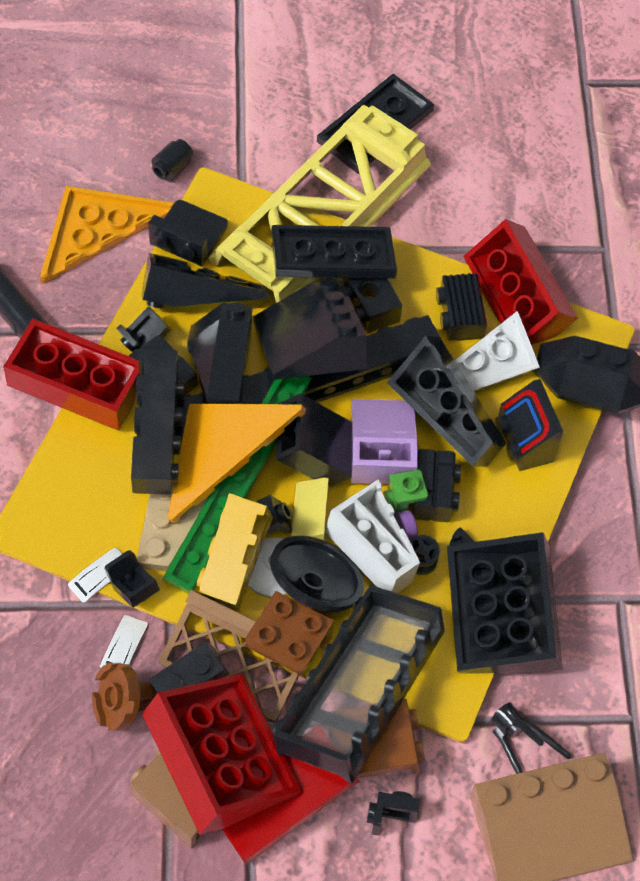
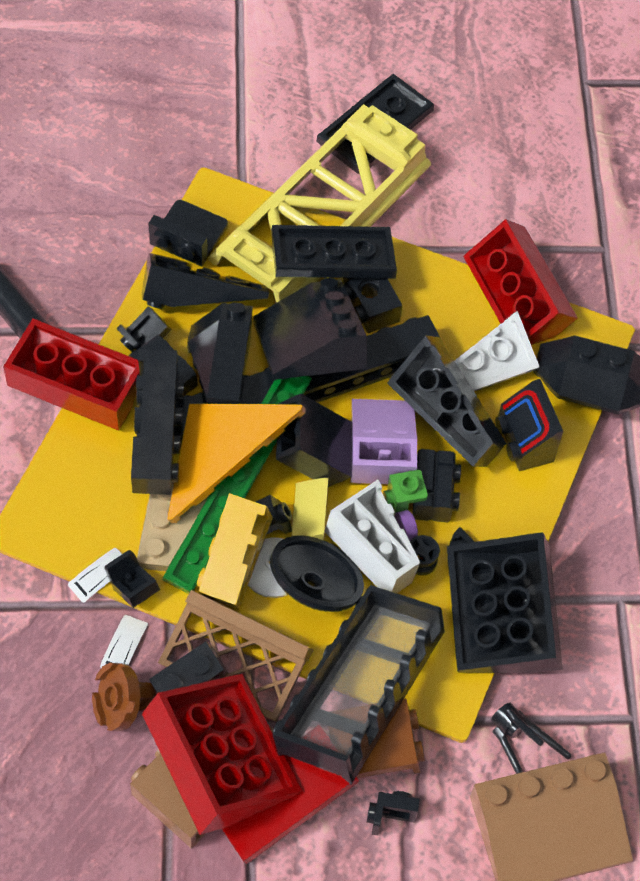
light orange tile [40,186,175,283] -> none
black brick [151,139,194,181] -> none
dark orange bracket [245,591,334,674] -> none
black brick [436,273,487,340] -> none

